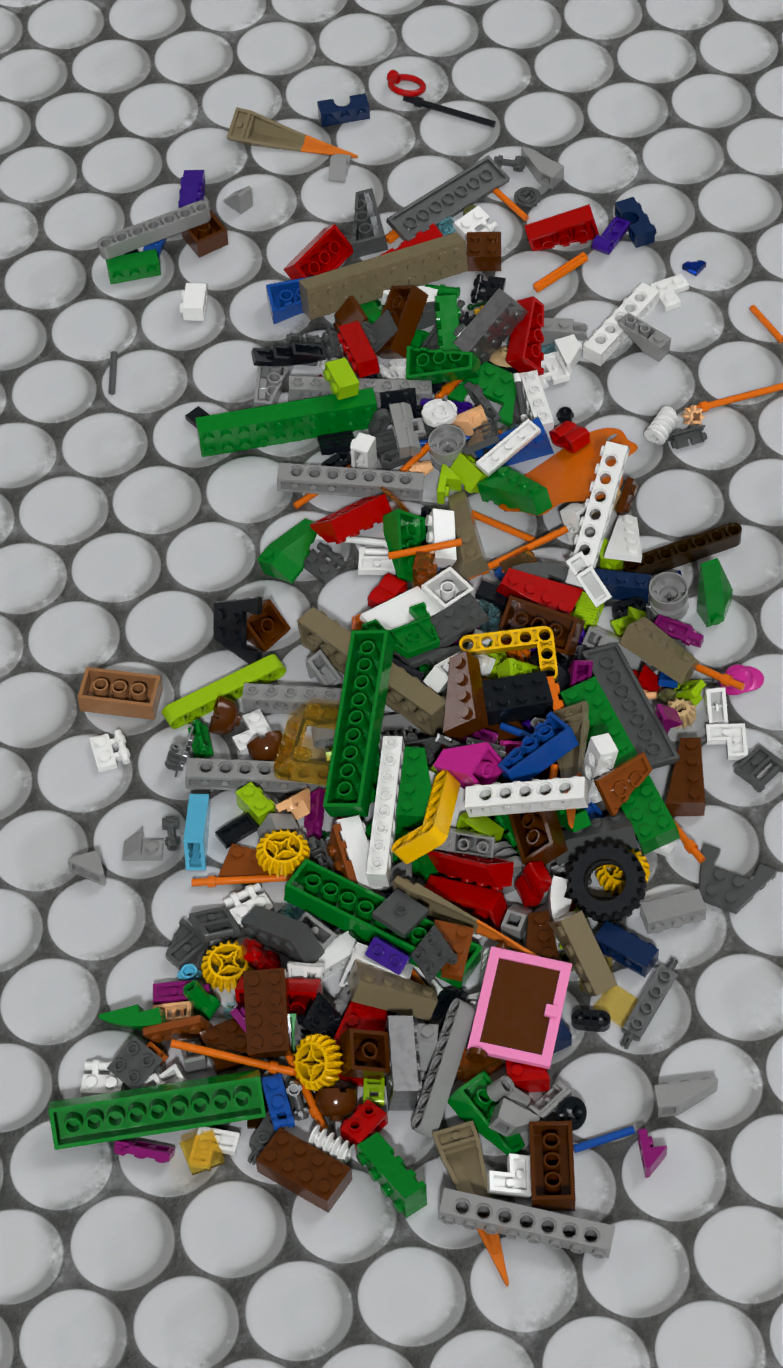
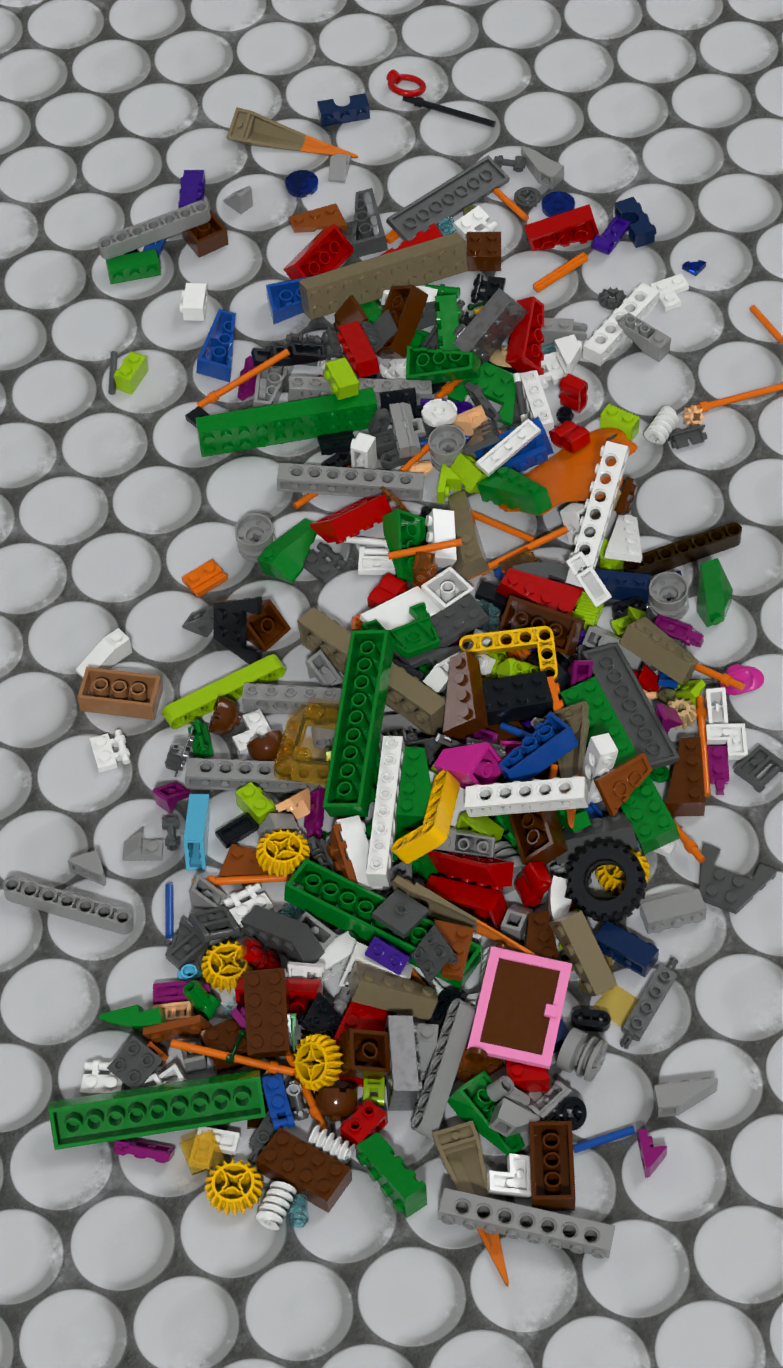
none -> light grey beam [2,876,134,935]
none -> white slope [75,628,132,678]
none -> lime brick [114,351,149,395]
none -> magenta slope [152,781,191,814]
none -> blue bar [165,883,174,939]
none -> orange plate [182,559,228,598]
none -> dark grey slope [182,606,214,637]
none -> light grey slope [189,874,227,910]
none -> blue wedge [196,309,236,382]
none -> orange bar [196,348,290,408]
none -> yellow gear [205,1158,263,1216]
none -> dark green hinge [226,1029,246,1064]
none -> light grey wheel [235,513,276,563]
none -> magenta hinge [237,356,257,401]
none -> white piece [256,1181,297,1230]
none -> clear blue tile [285,170,319,198]
none -> clear light blue cone [287,1194,309,1228]
none -> dark orange wing [288,203,348,233]
none -> blue plate [500,445,548,473]
none -> clear blue tile [541,191,575,217]
none -> light grey wheel [556,1027,608,1082]
none -> red brick [559,373,588,414]
none -> dark grey gear [598,287,626,310]
none -> lime brick [600,404,640,442]
none -> green plate [650,766,670,783]
none -> orange bar [696,695,711,797]
none -> magenta hinge [707,746,729,795]

